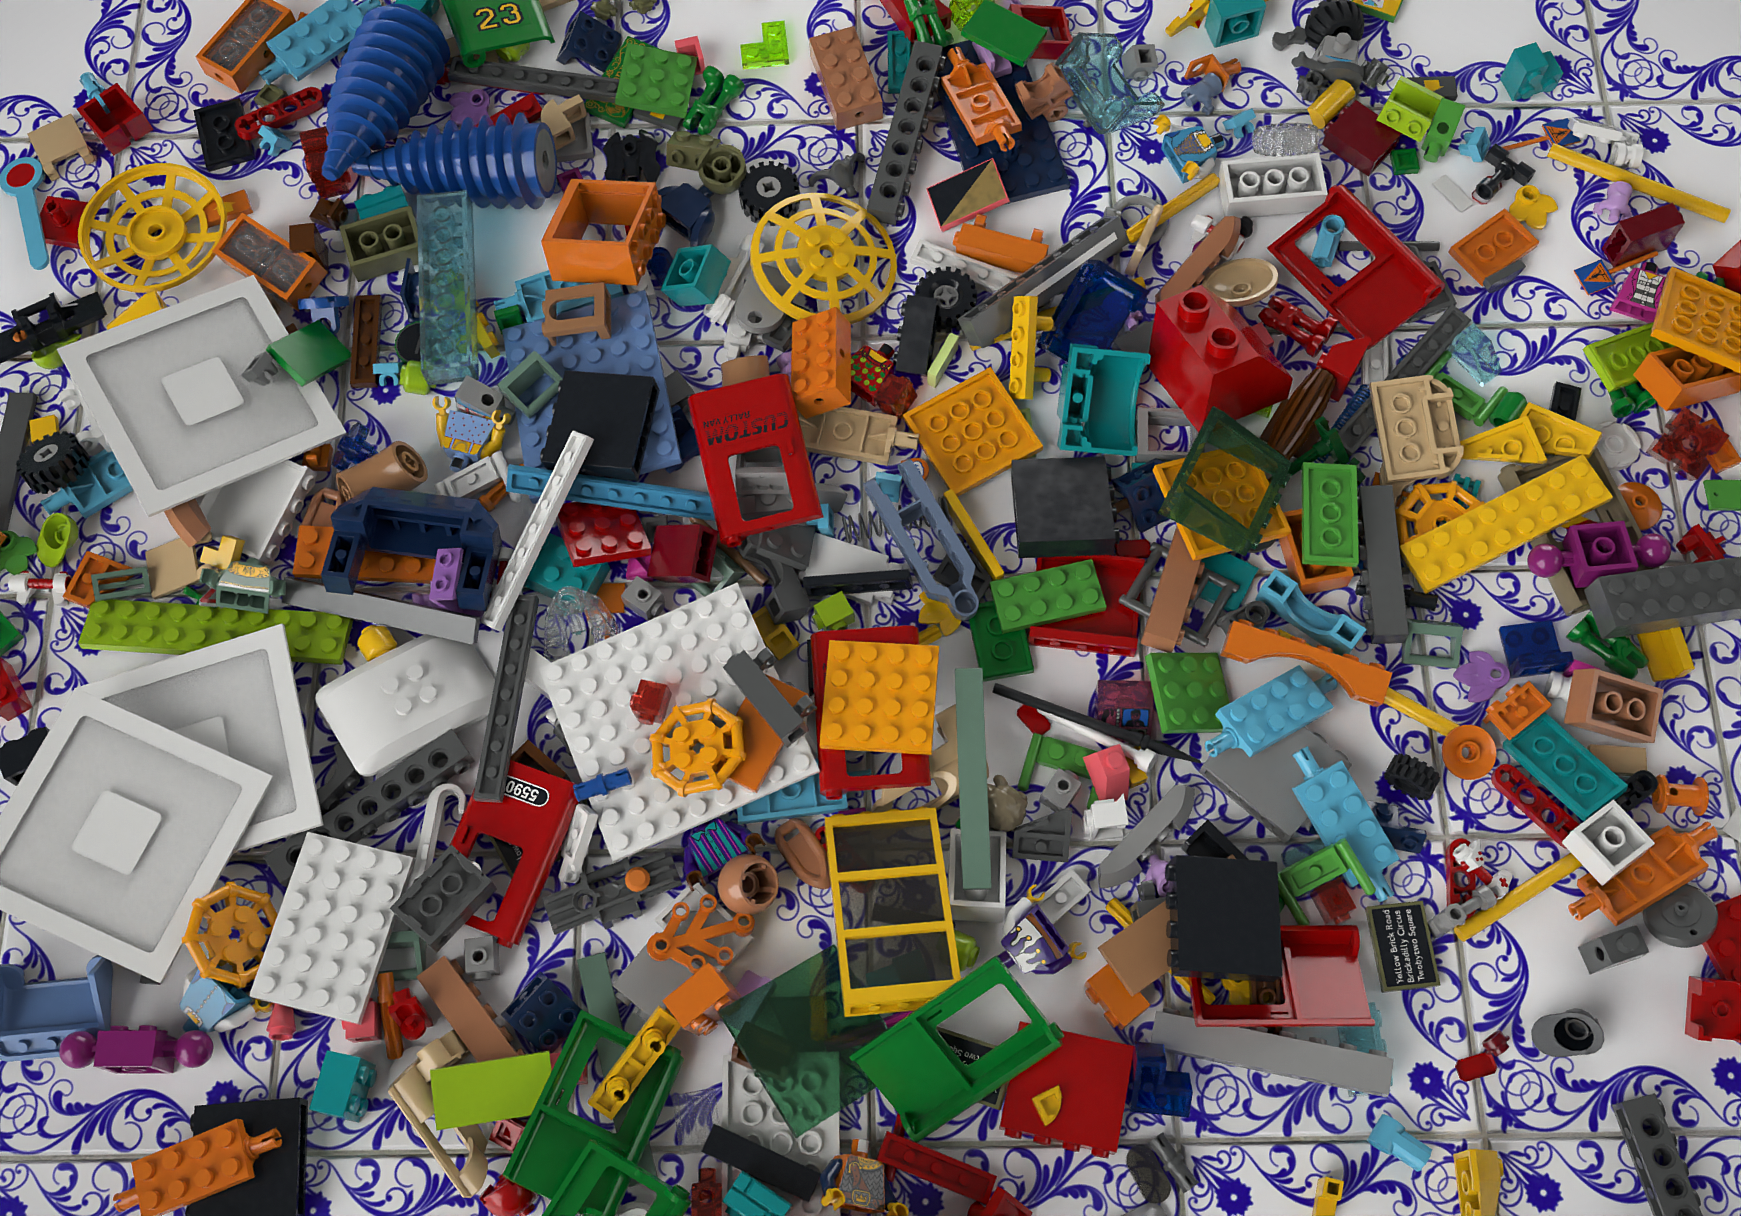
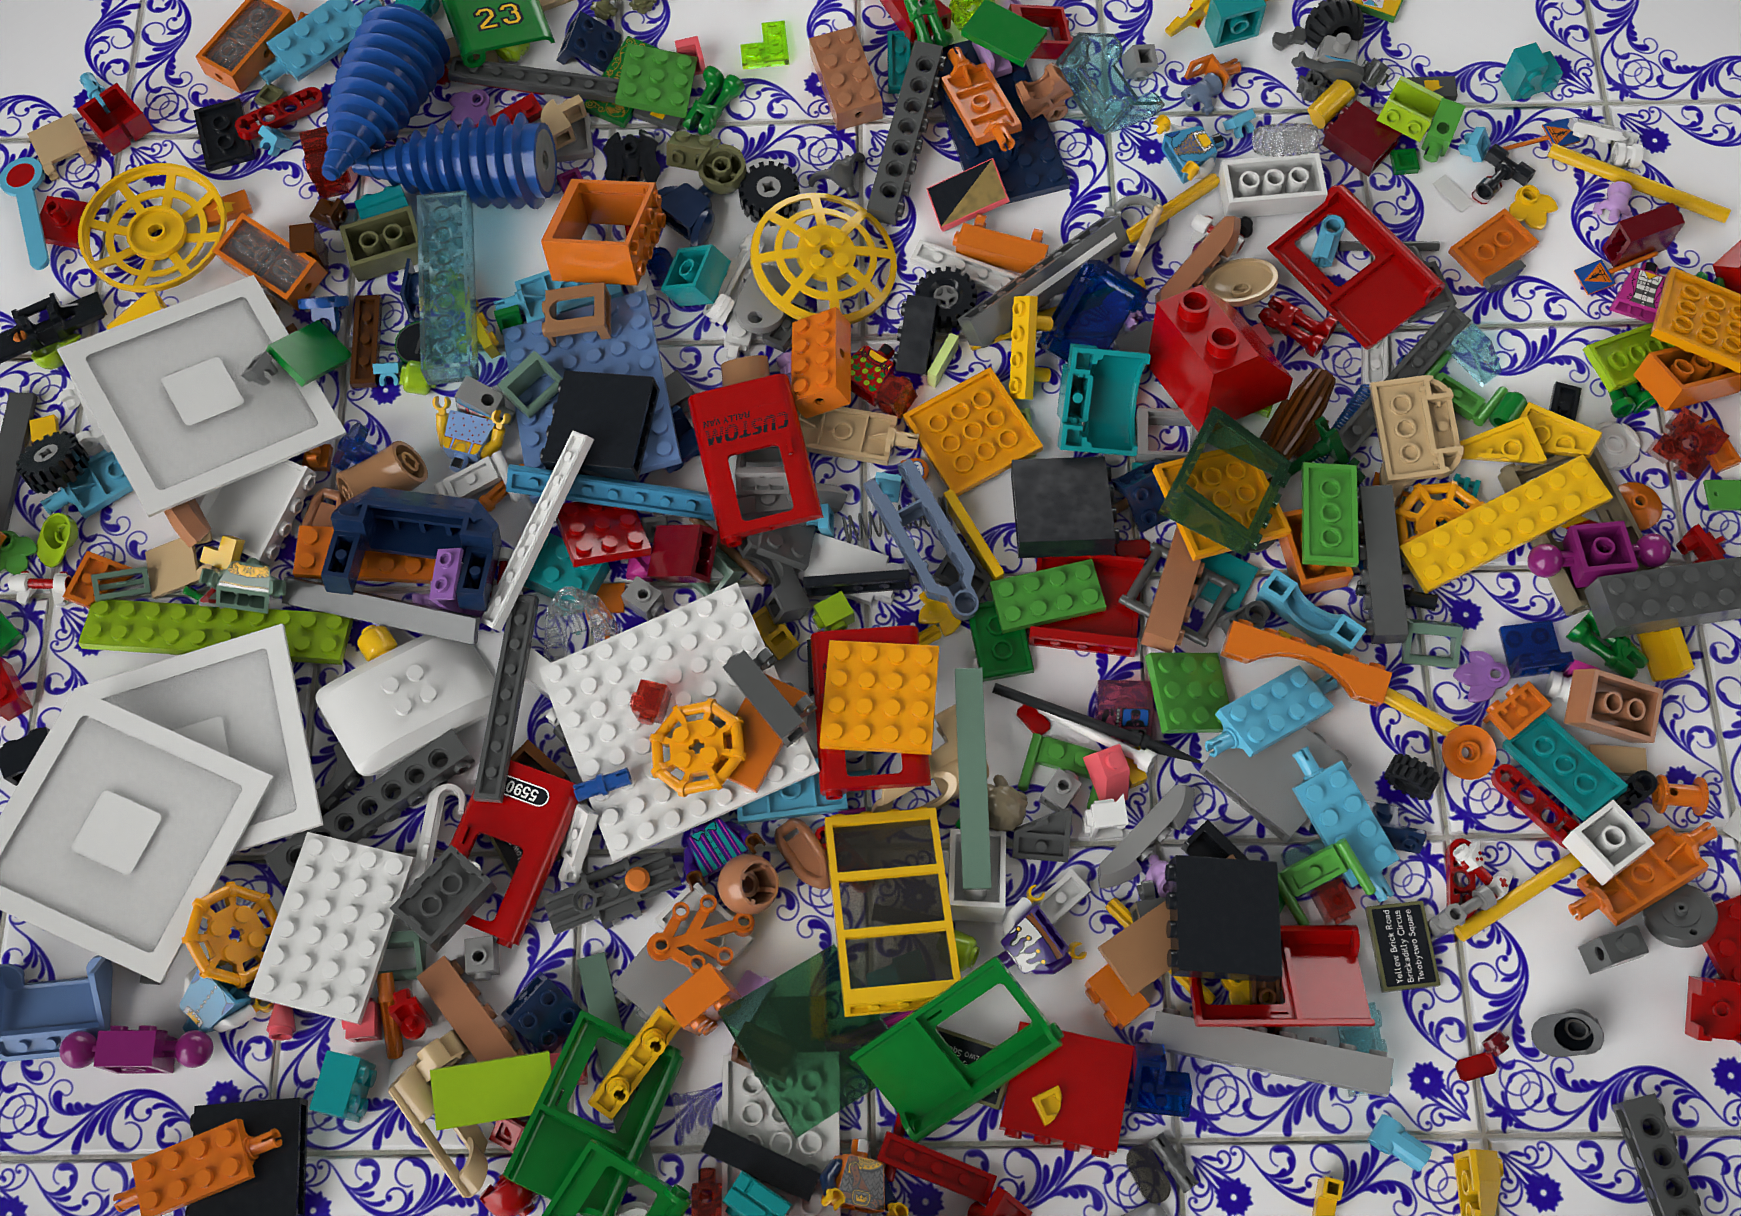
red slope [1316,336,1372,402] -> none

